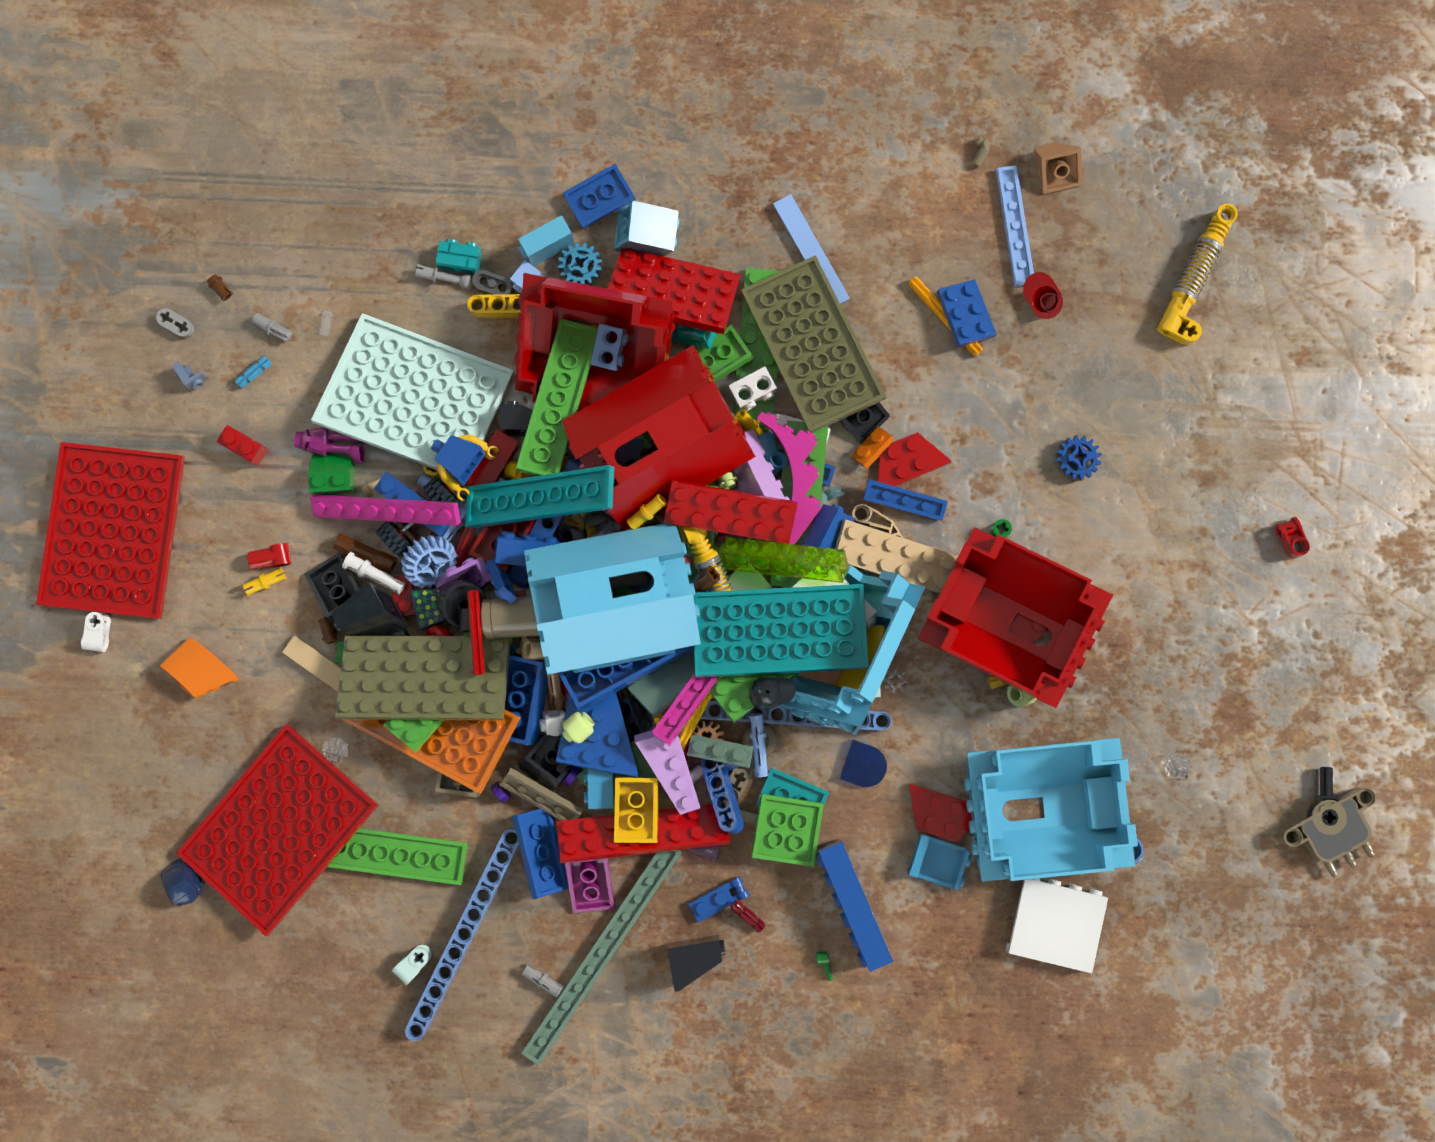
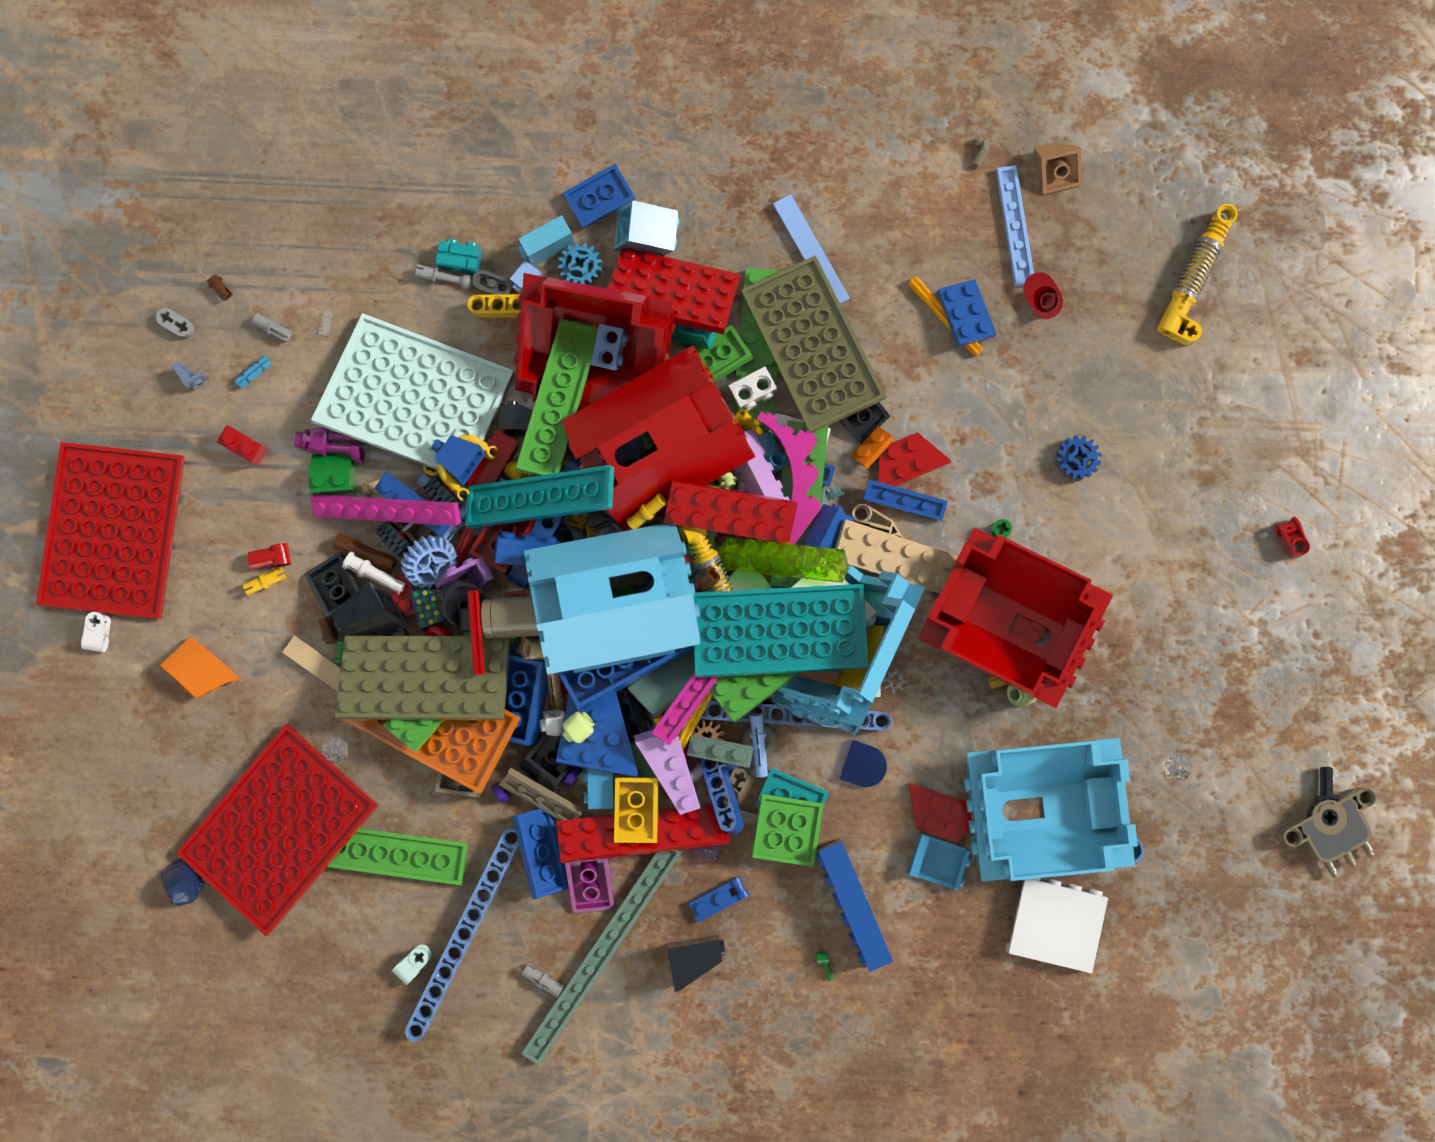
blue plate [484,560,517,604] -> none
dark red axle [730,900,765,933] -> none
black cap [748,677,795,709] -> none

